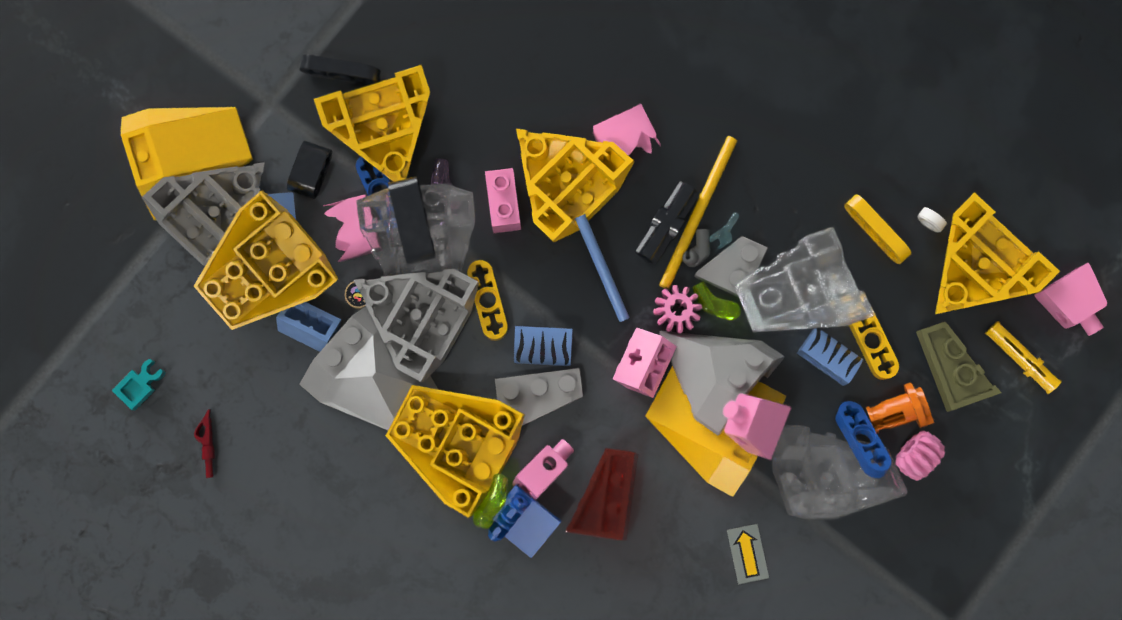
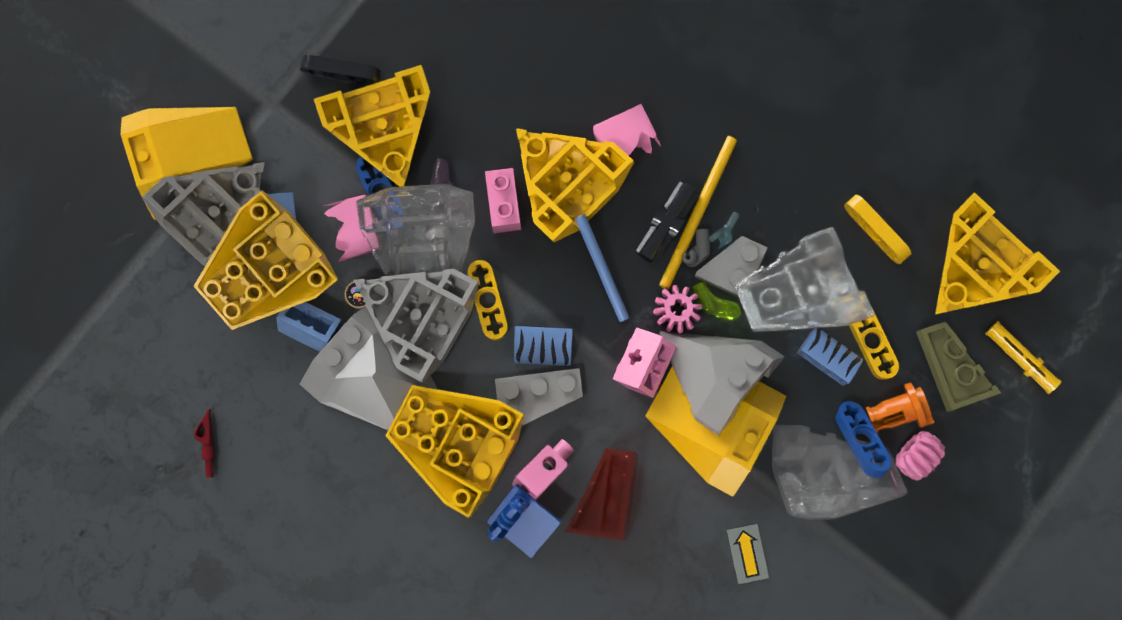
teal plate [112,359,166,411] -> none
black beam [287,141,332,199] -> none
black beam [388,176,436,265] -> none
clear neon green arm [473,474,508,529] -> none
bright pink torso [724,393,791,460] -> none
white tile [918,207,947,233] -> none
bright pink torso [1034,263,1107,336] -> none

